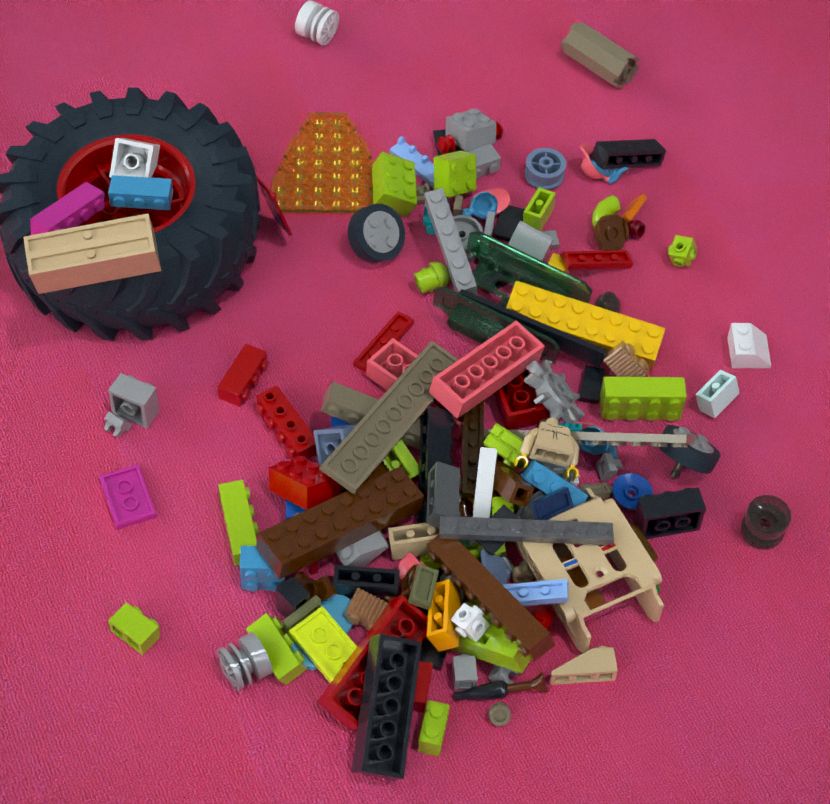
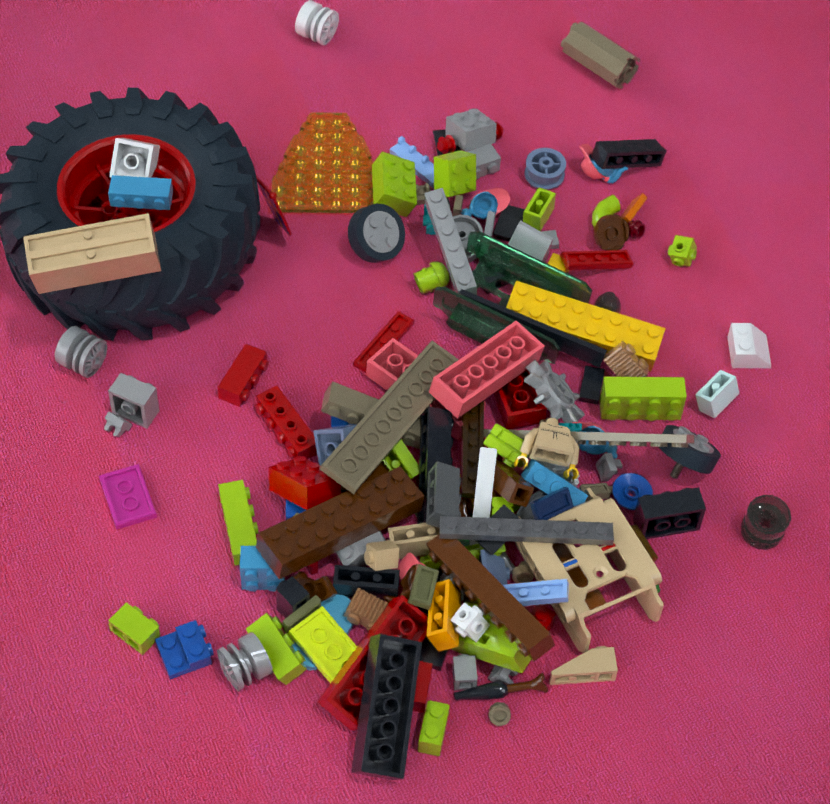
dark pink brick [30,182,105,235] -> none
none -> light grey wheel [54,326,107,378]
none -> blue plate [155,620,214,680]
none -> tan brick [364,540,399,571]

